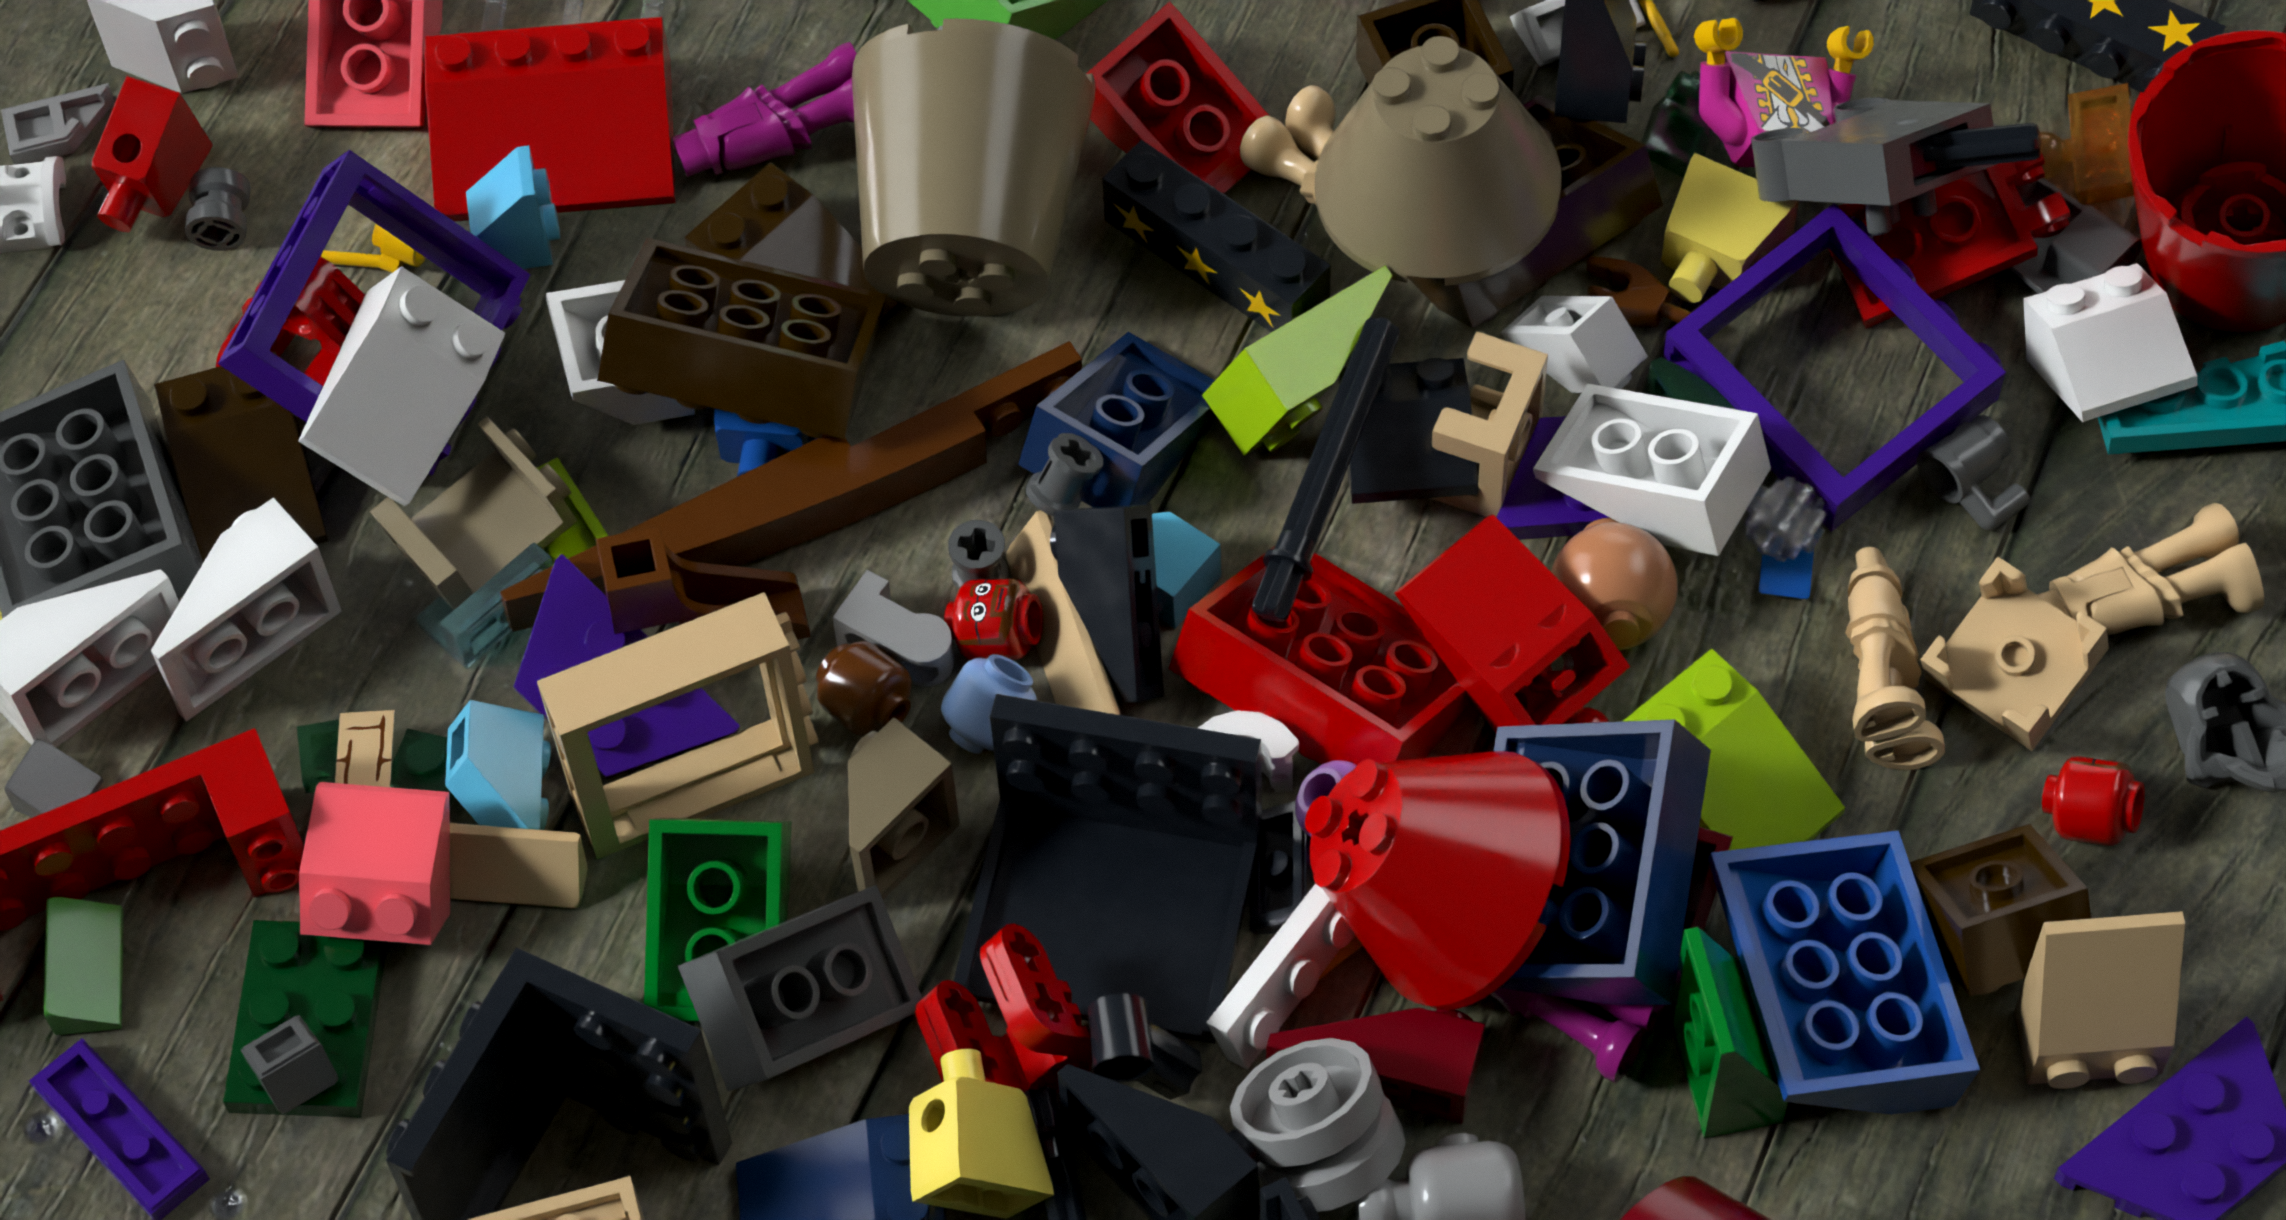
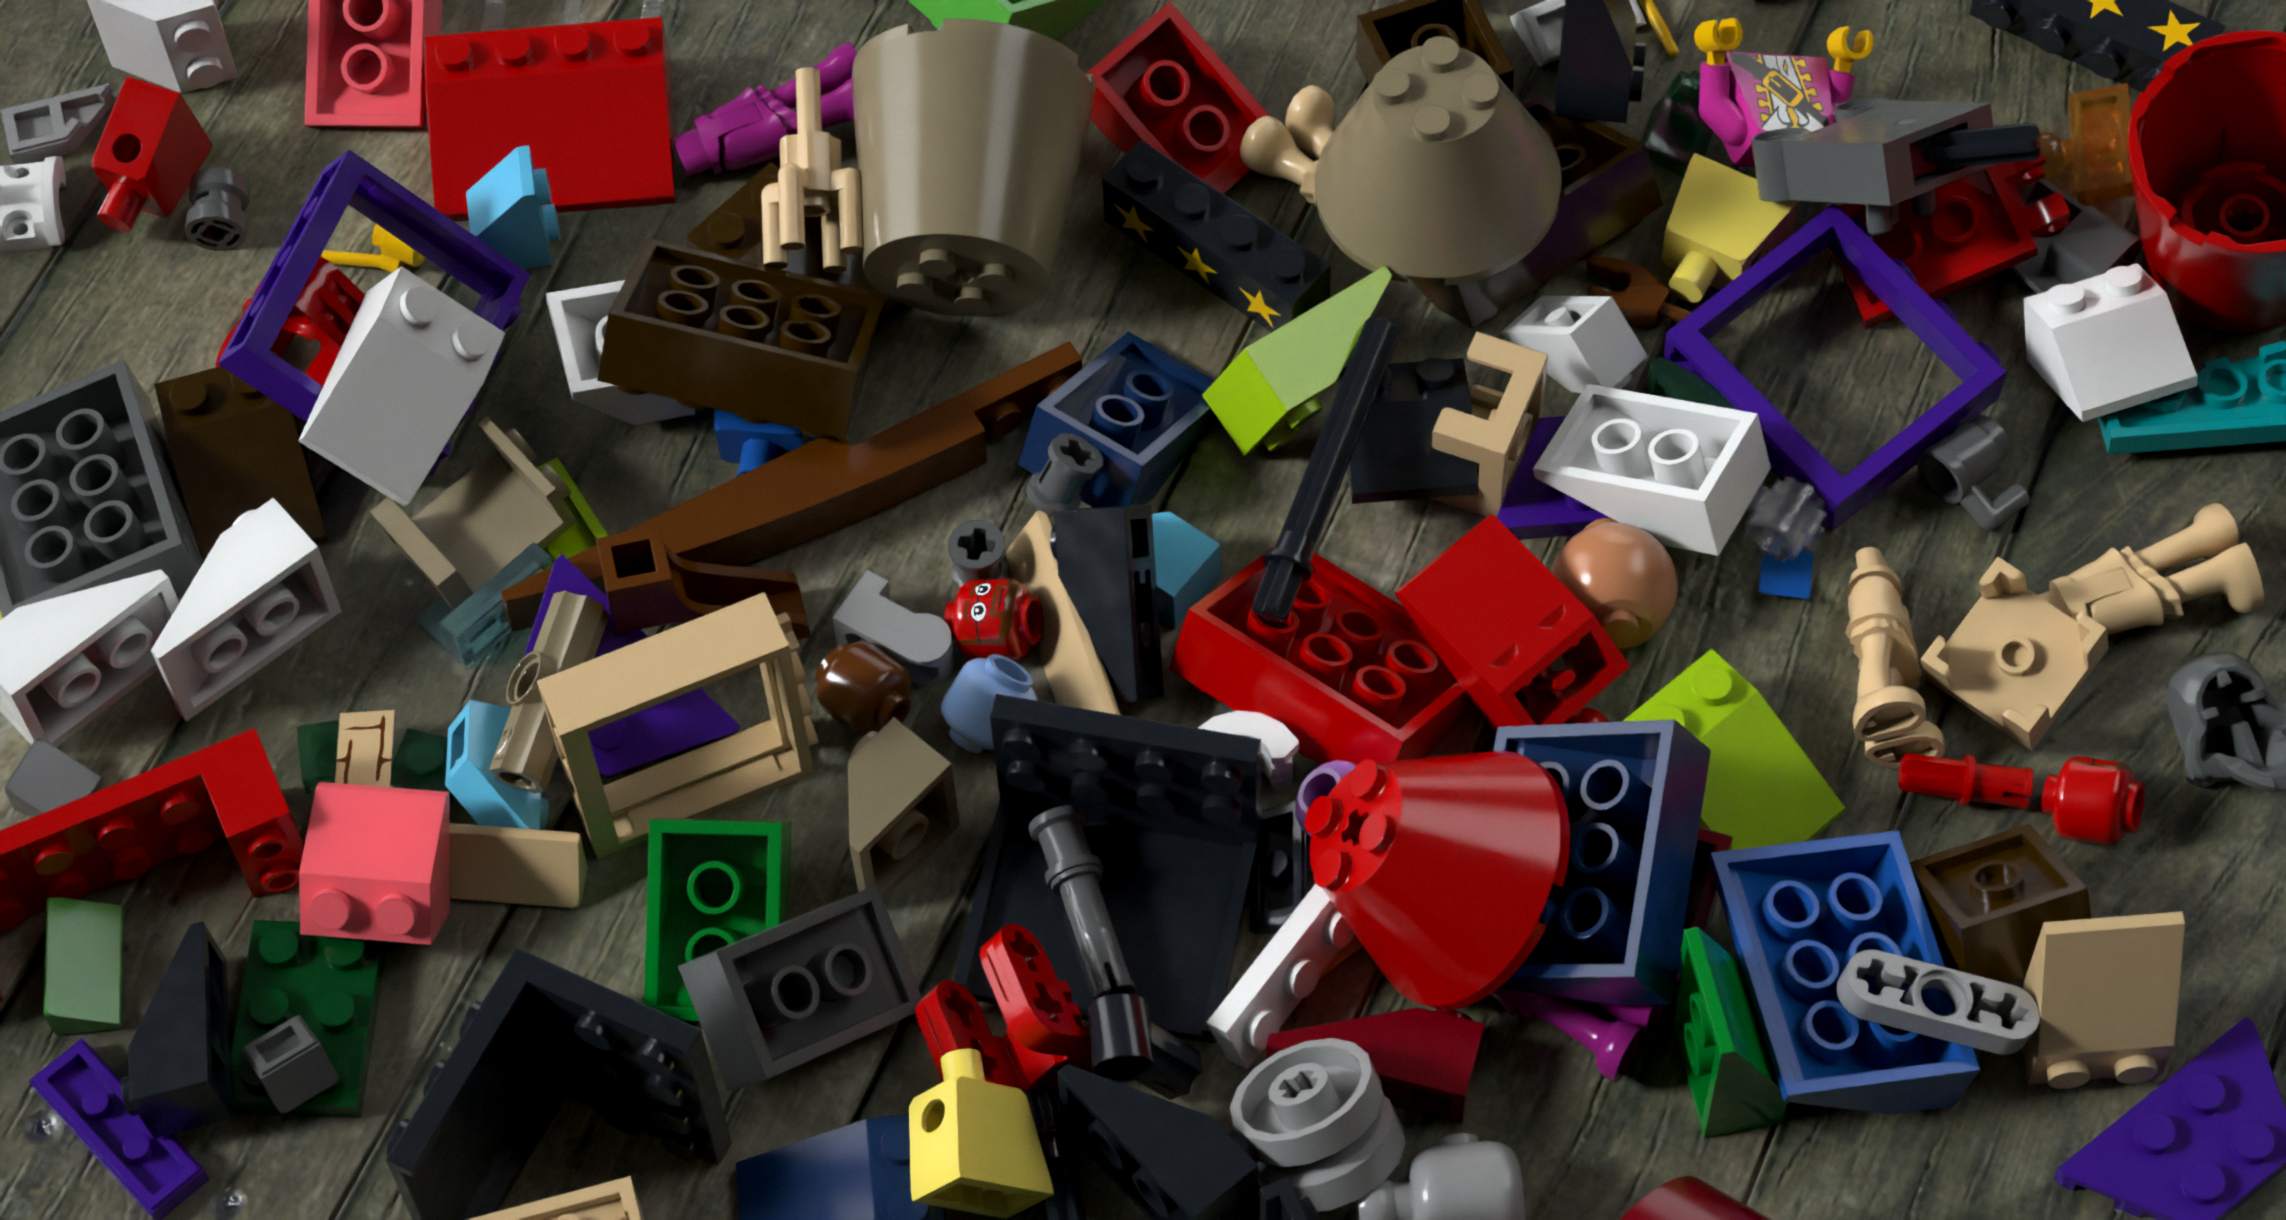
none -> black slope [121,921,232,1139]
none -> dark tan piece [489,591,610,793]
none -> tan plant [761,67,864,273]
none -> dark grey pin [1028,805,1136,1000]
none -> light grey beam [1836,949,2040,1055]
none -> red axle [1898,753,2033,810]

